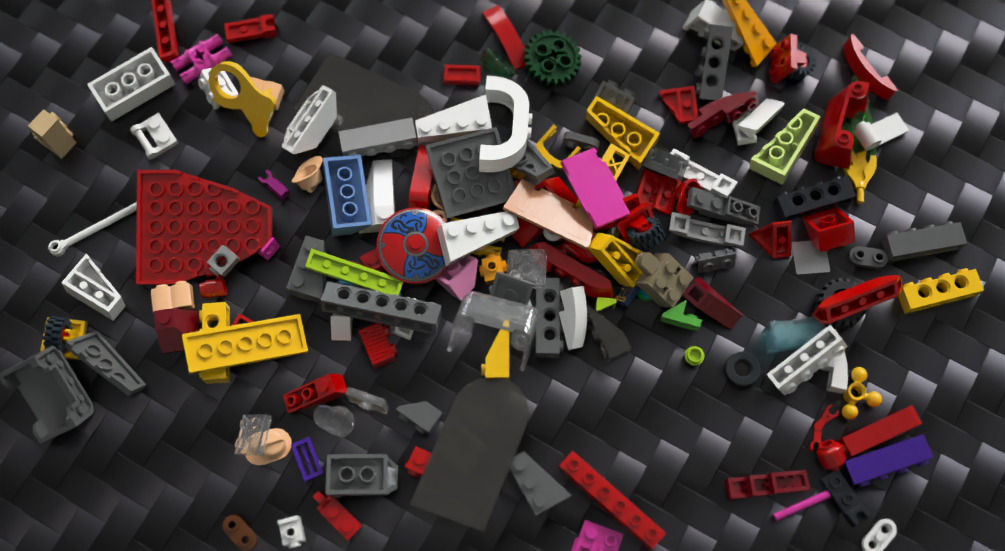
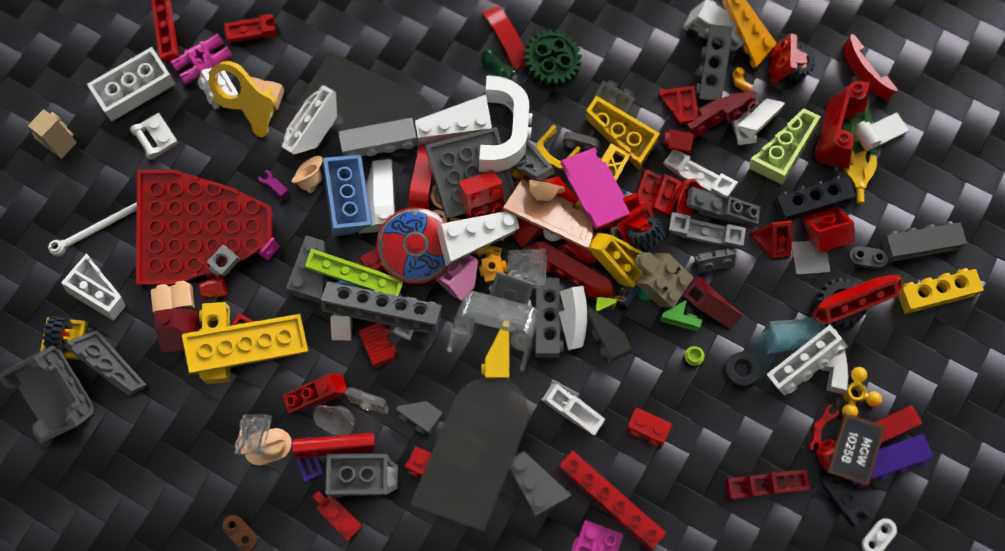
white brick [278,515,306,549] -> none
red tile [444,65,481,85] -> none
dark grey hinge [643,148,689,180] -> none
dark pink bar [773,490,831,522] -> none
none -> red brick [292,433,375,459]
none -> red slope [458,170,505,219]
none -> light nougat piece [529,180,565,201]
none -> white slope [542,384,605,435]
none -> red bracket [626,407,672,447]
none -> red brick [663,129,694,152]
none -> light orange arm [732,68,753,92]
none -> black tile [827,414,885,485]

